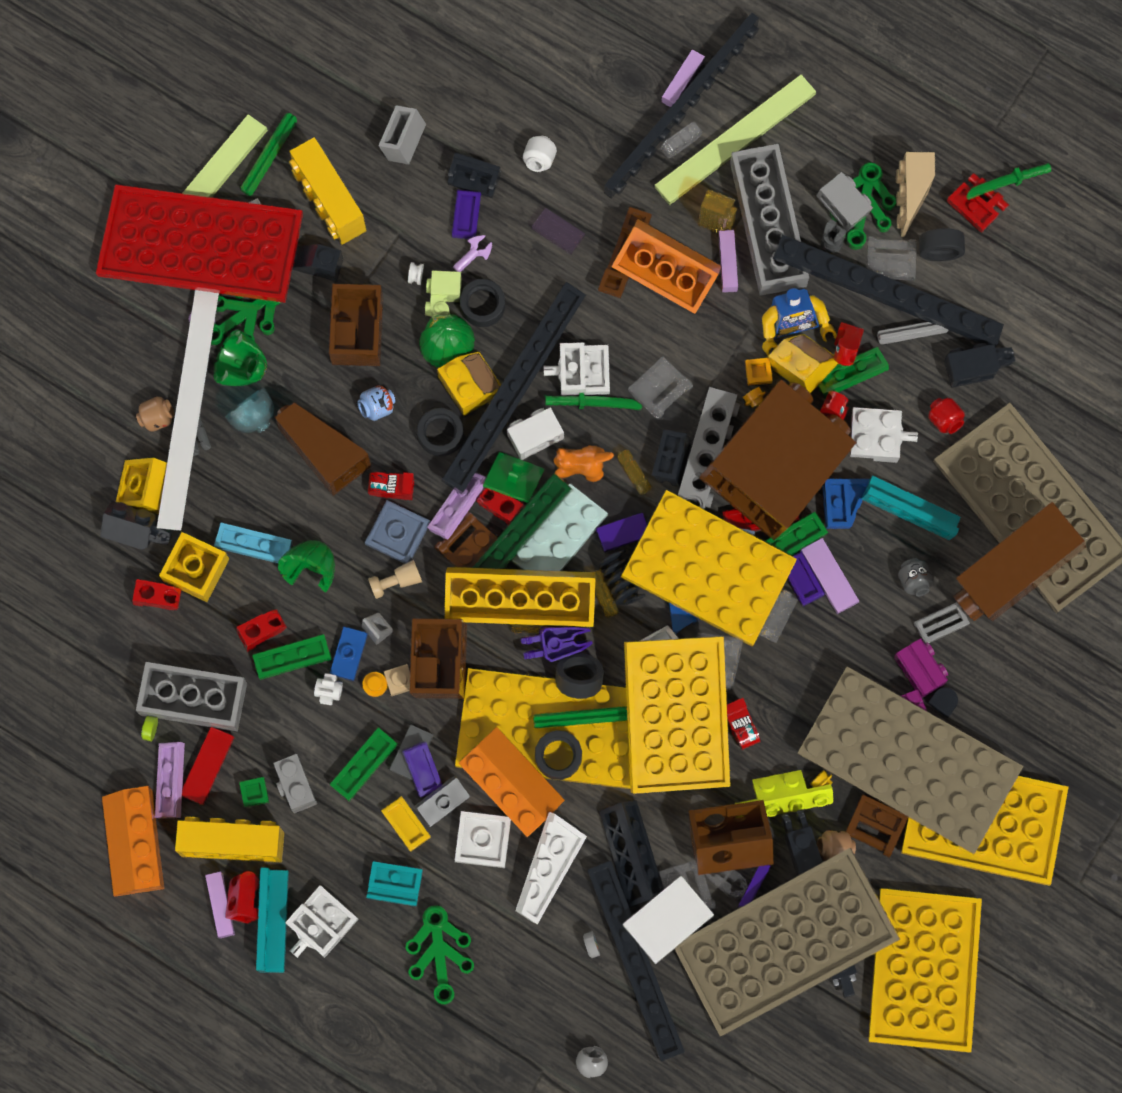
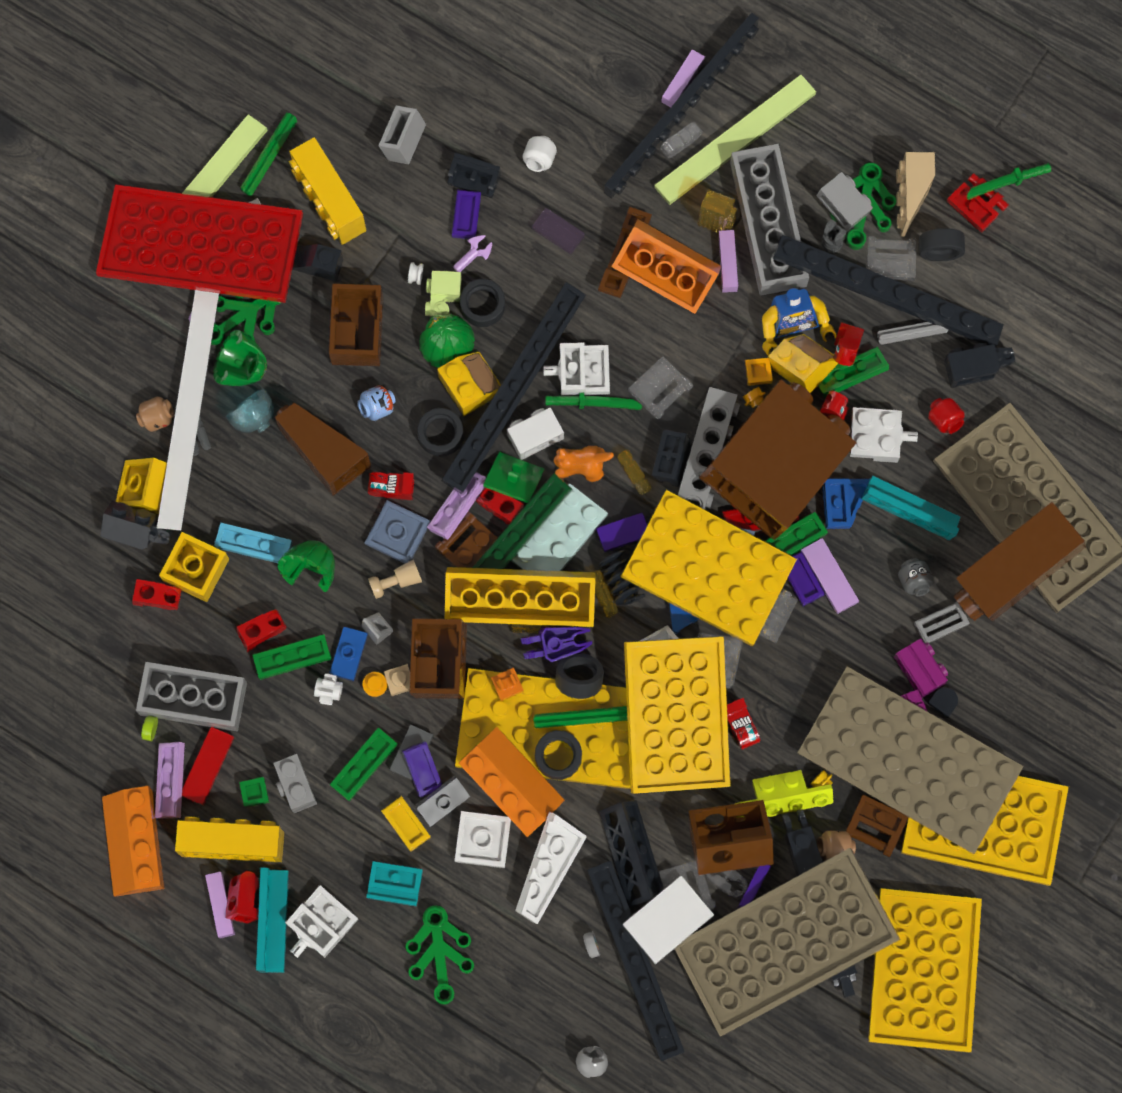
none -> orange tile [491,668,524,701]

